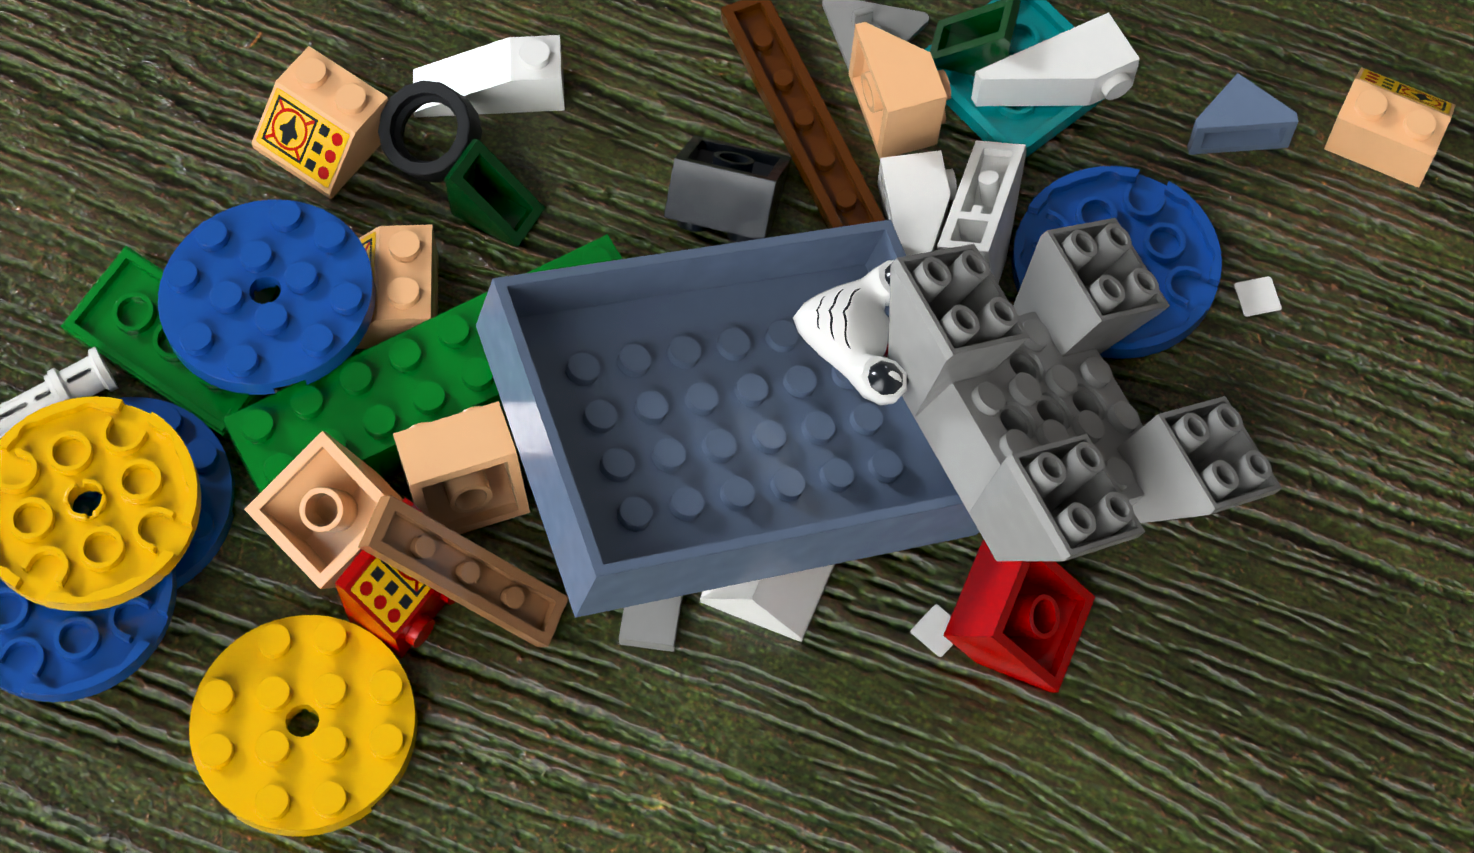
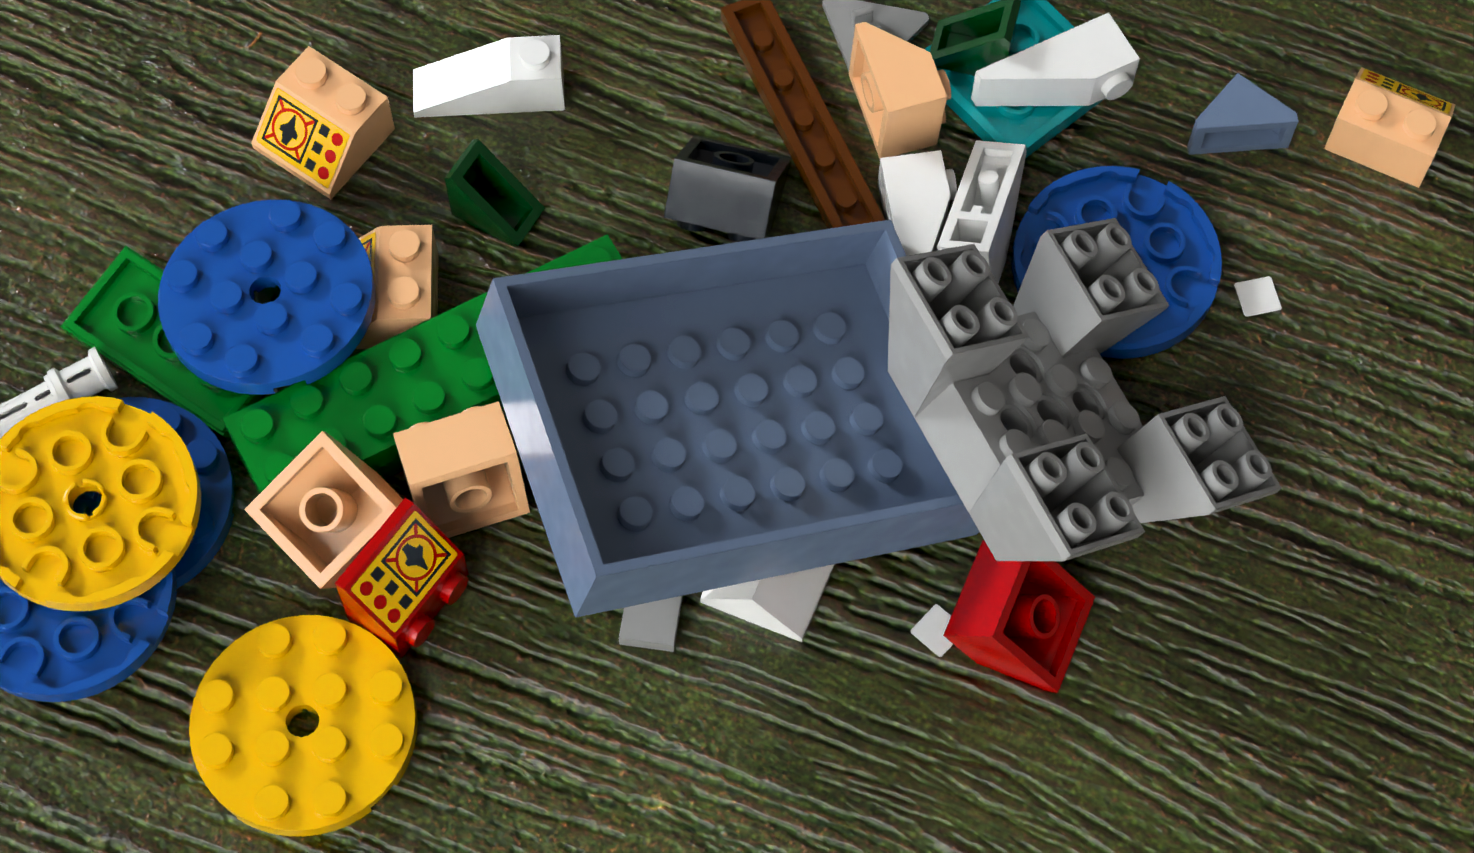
medium nougat plate [358,495,569,647] -> none
black tyre [378,80,482,183] -> none
white head [793,260,907,406] -> none

